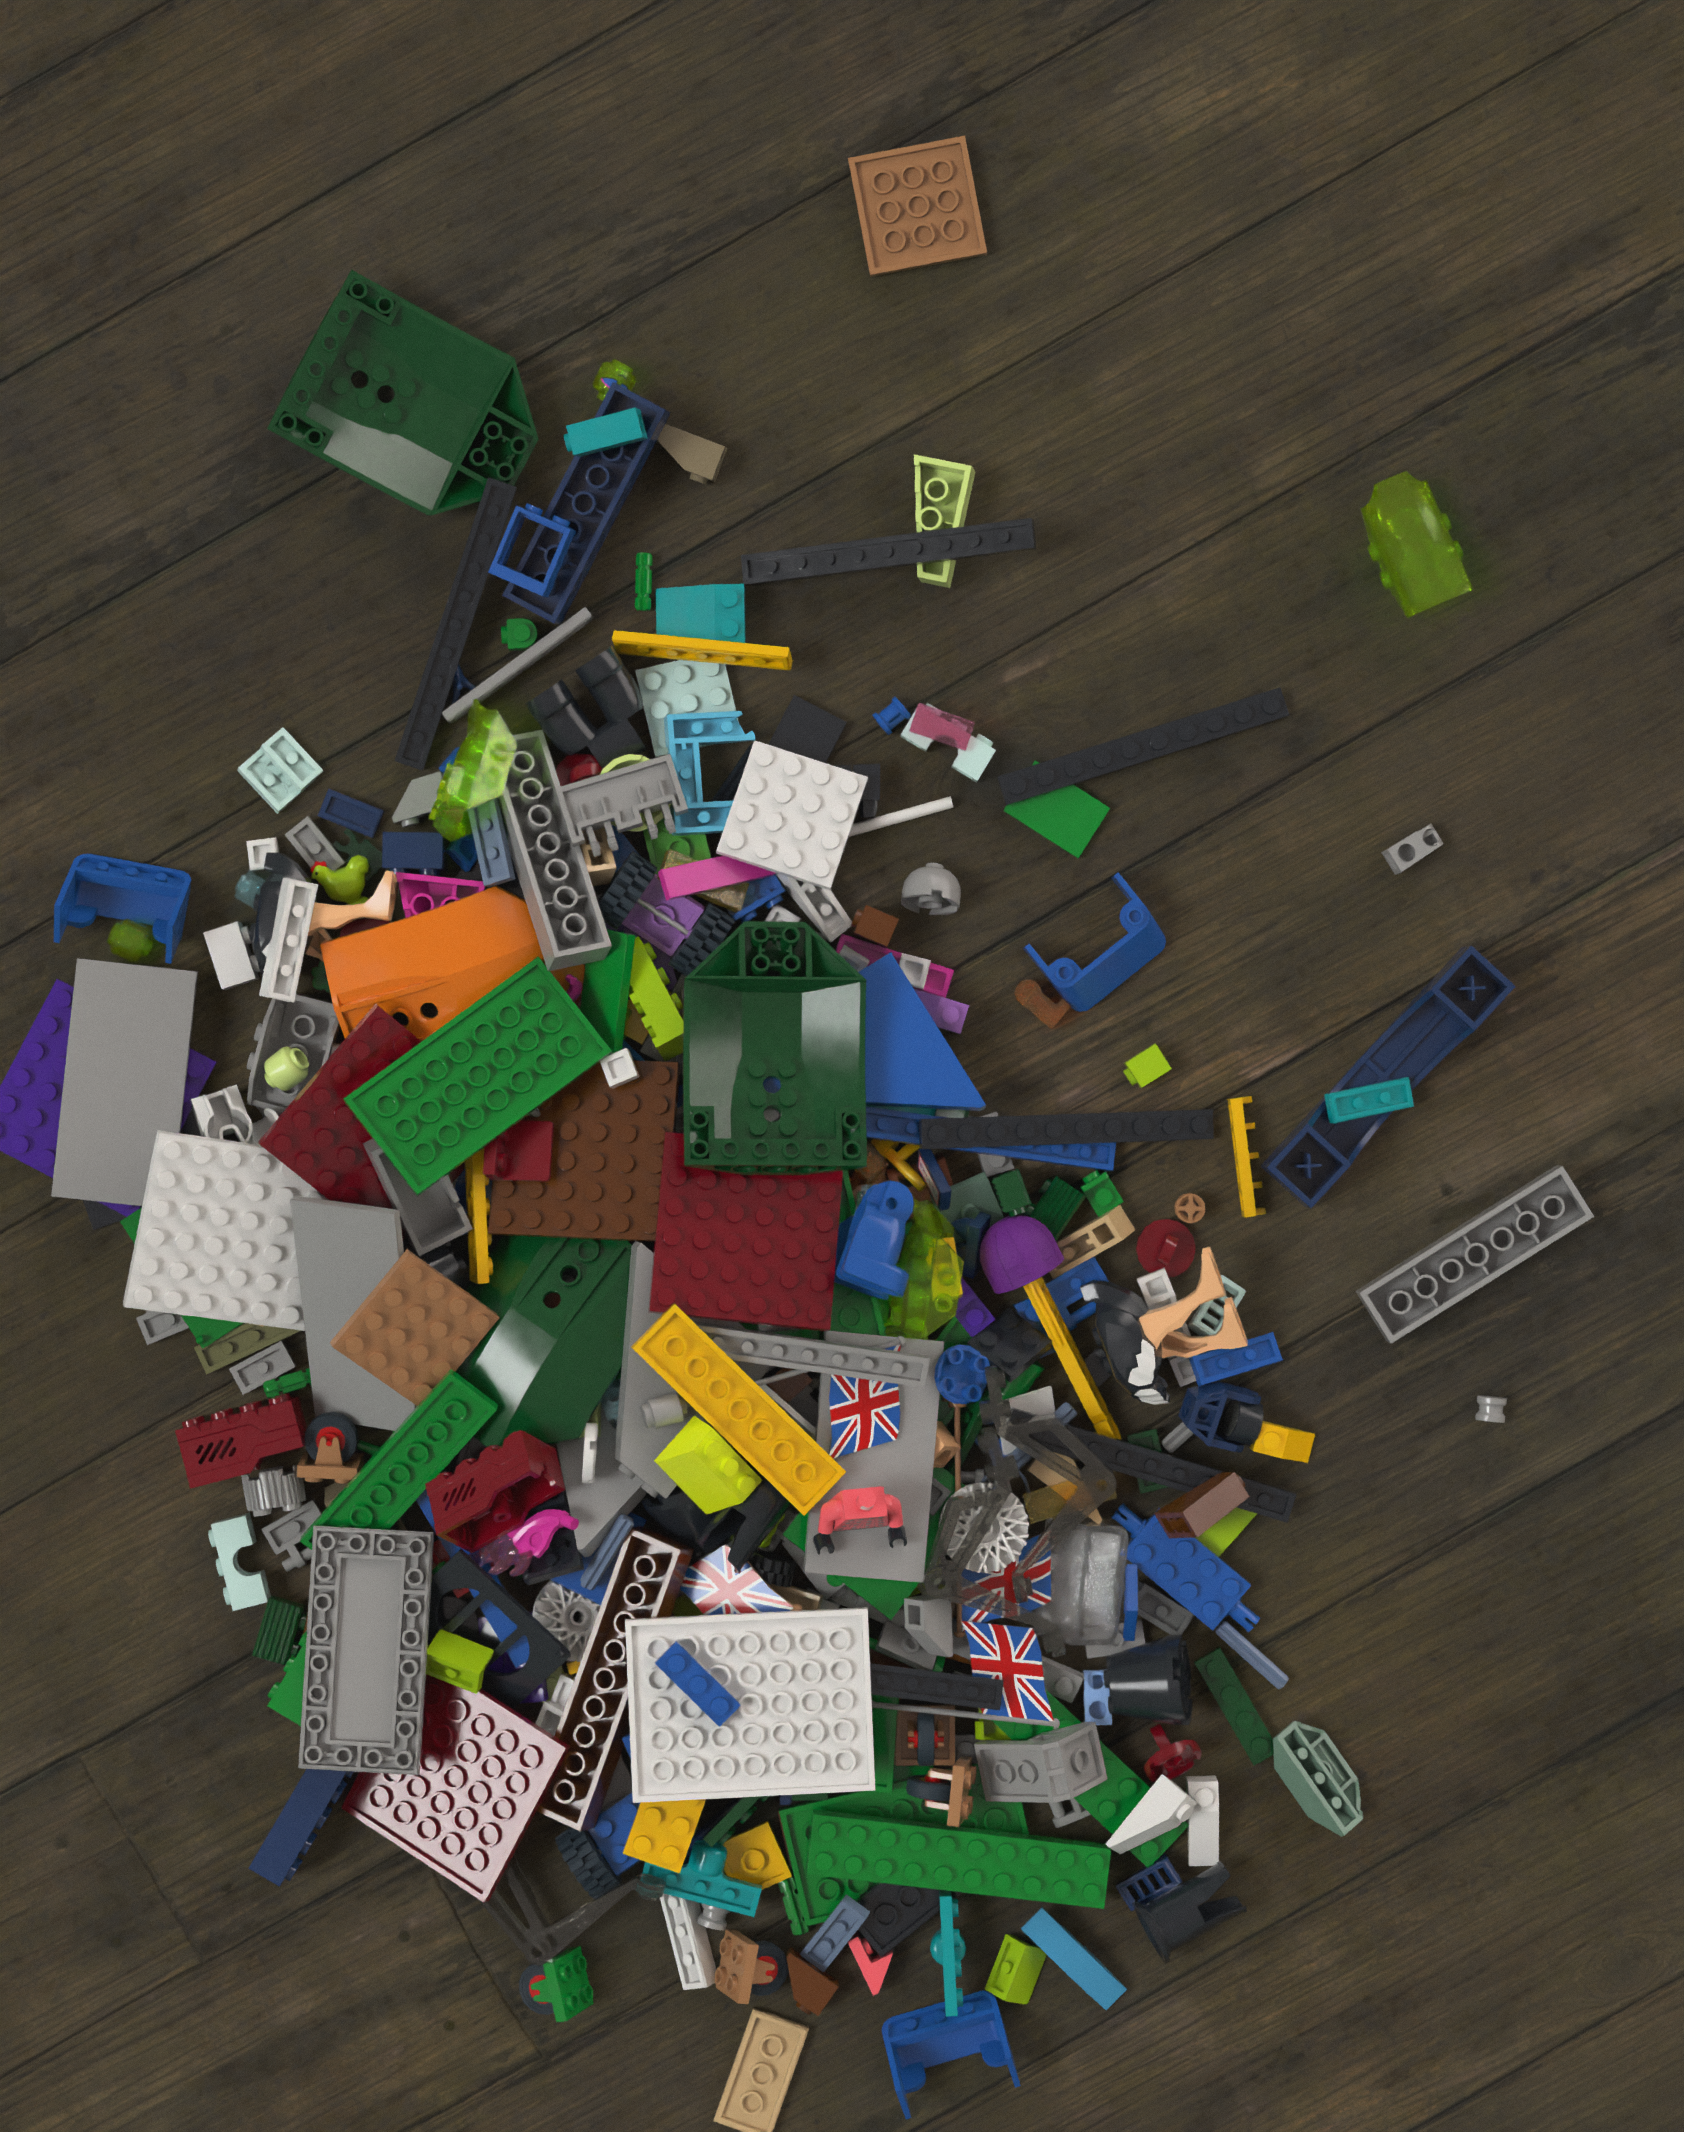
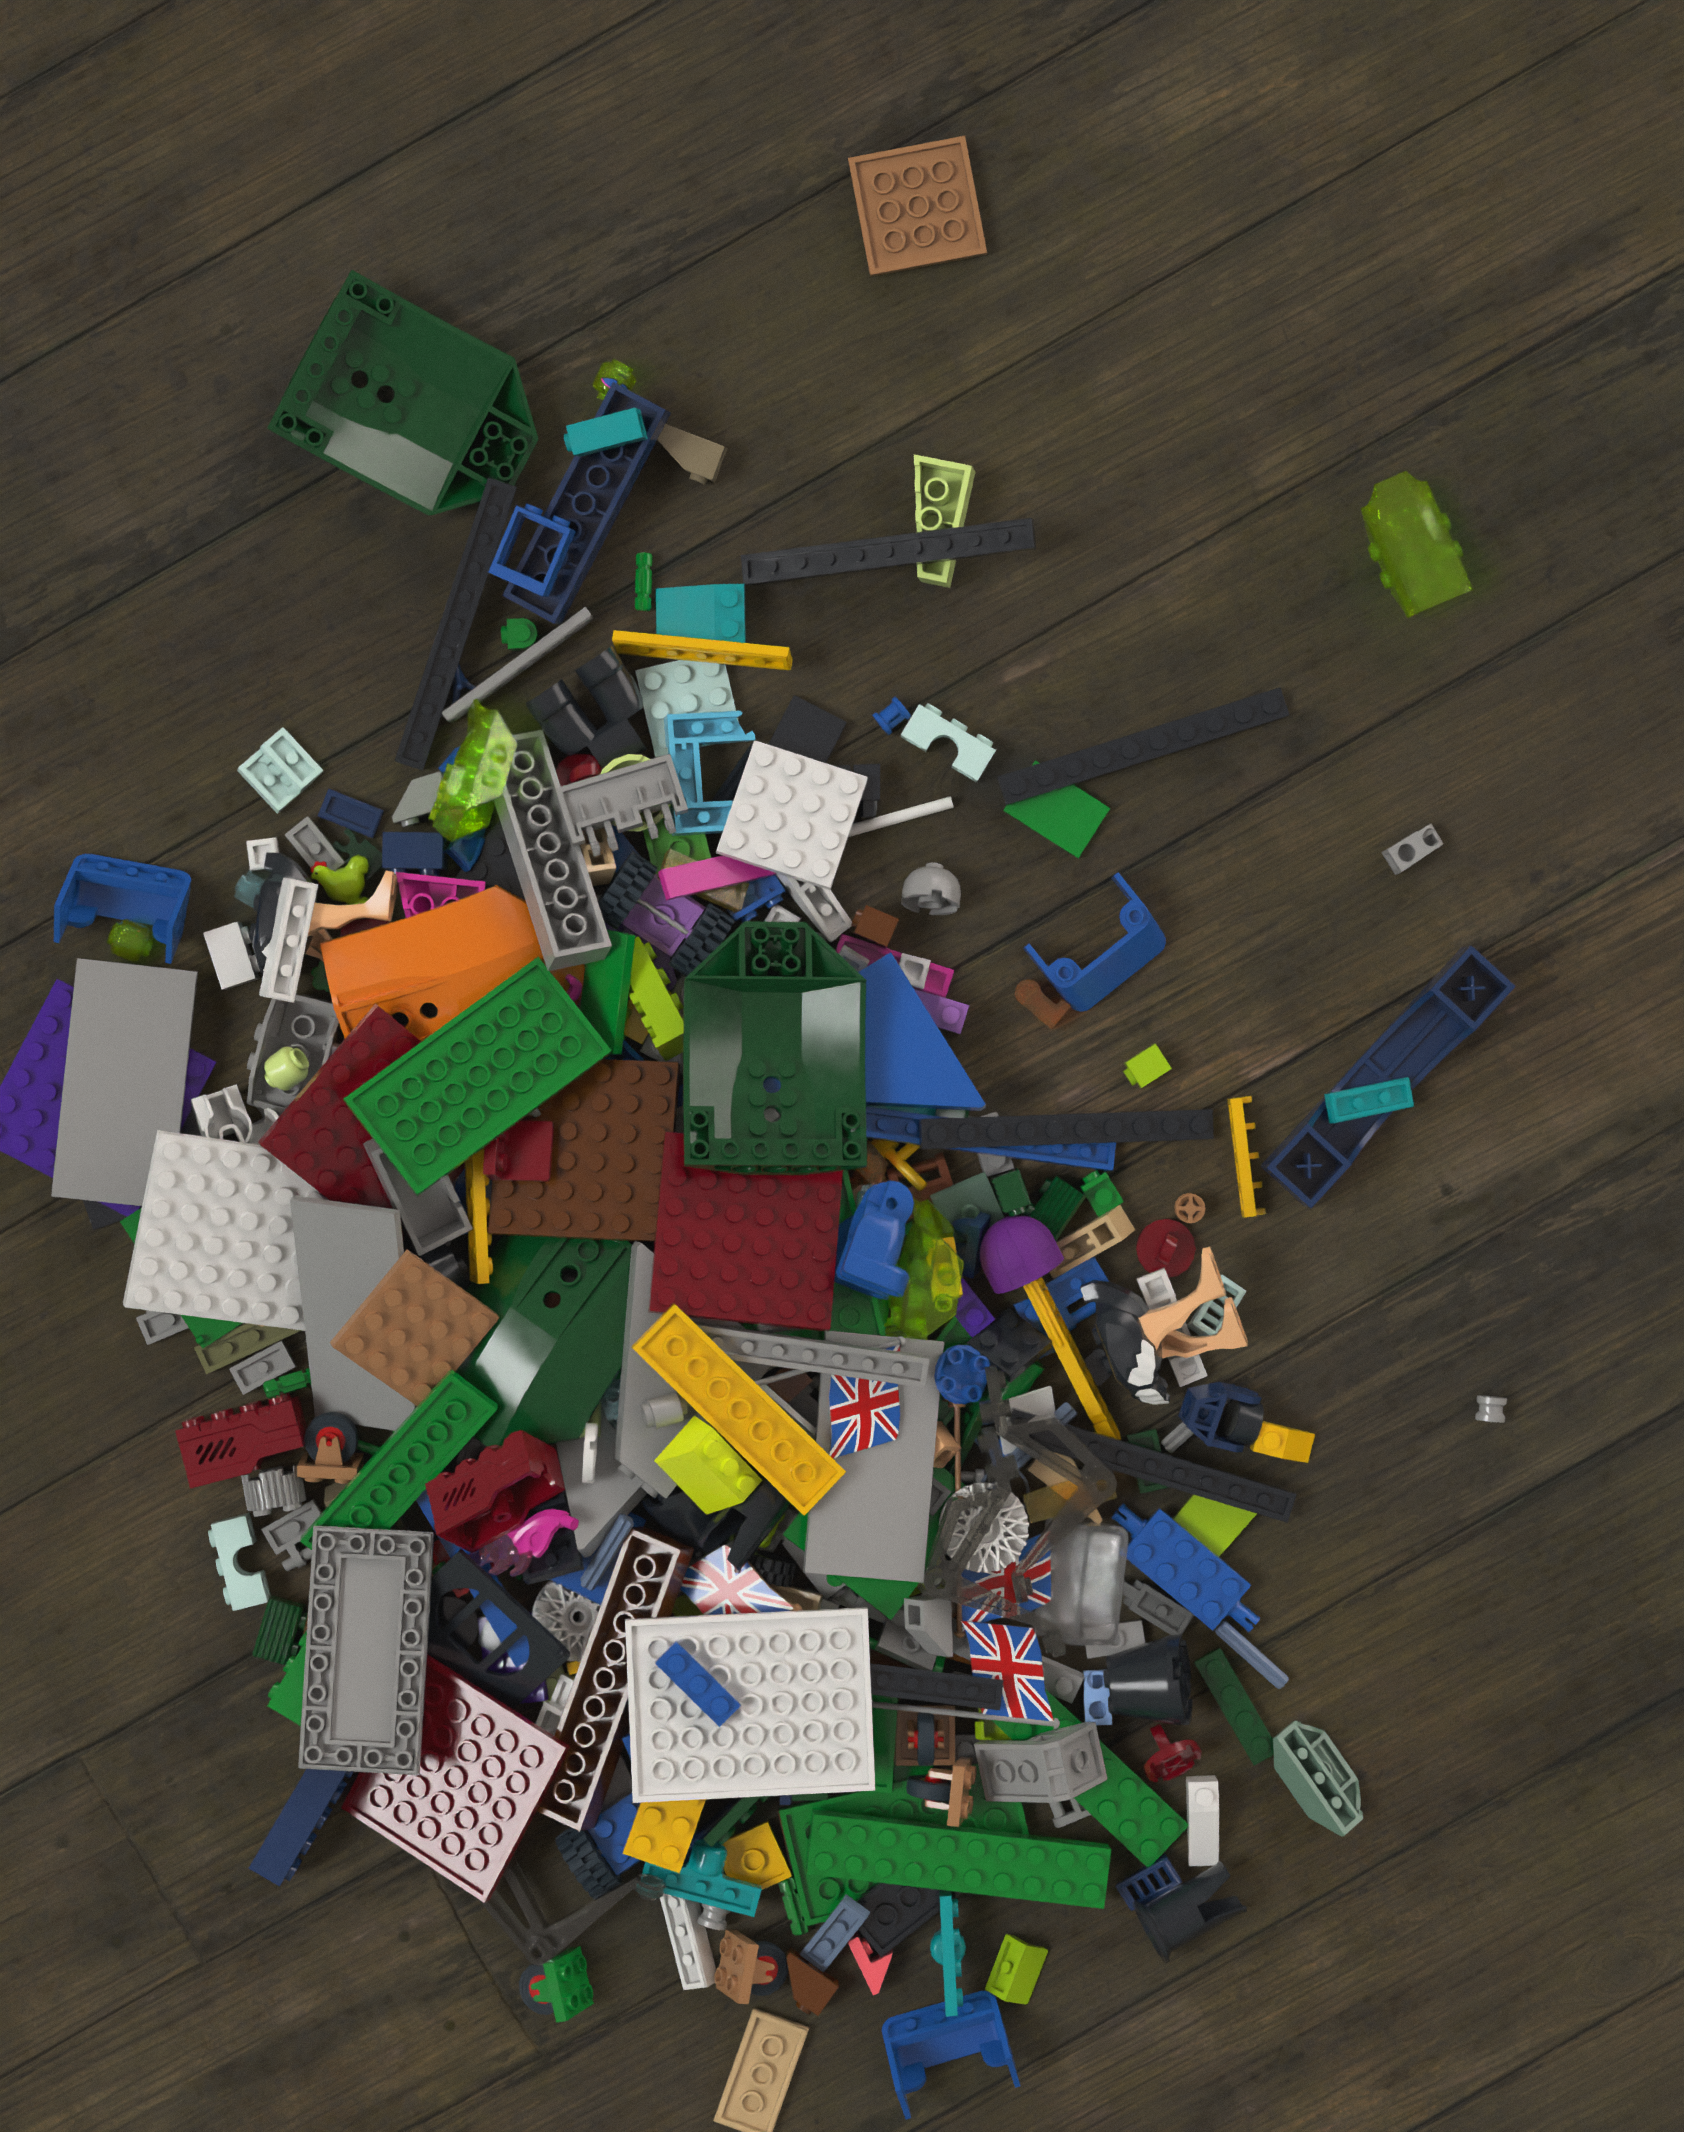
lime panel [426,1630,494,1694] -> none
sand blue plate [466,792,515,887] -> none
white plate [600,1048,639,1089] -> none
coral torso [813,1486,907,1555] -> none
clear pink tile [909,703,975,751] -> none
dark blue tile [917,1148,952,1212] -> none
dark azure slope [1021,1906,1127,2010] -> none
white slope [1106,1774,1197,1854] -> none
blue tile [1123,1564,1138,1641] -> none
reddish brown slope [1154,1472,1250,1538] -> none
blue plate [1189,1332,1283,1387] -> none
light grey brick [1356,1165,1594,1343] -> none

